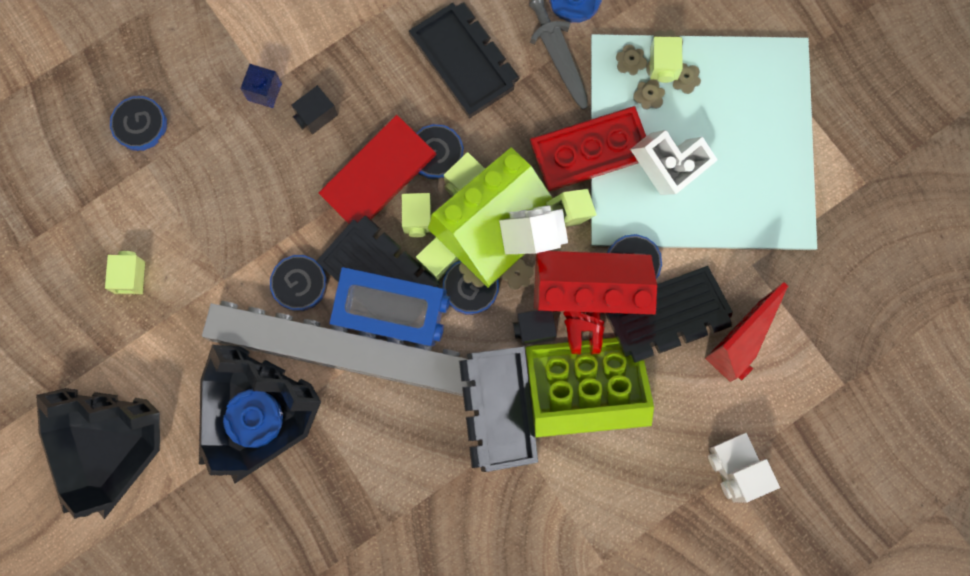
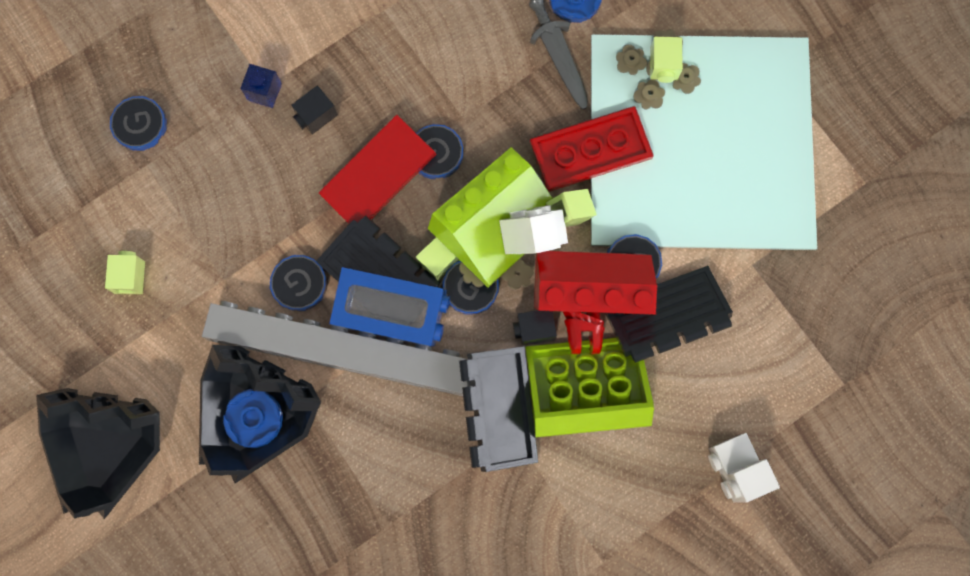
yellowish green brick [402,193,432,237] -> none
black hinge [408,2,520,119] -> none
yellowish green brick [444,152,485,197] -> none
white brick [630,130,717,195] -> none
red slope [705,282,788,382] -> none

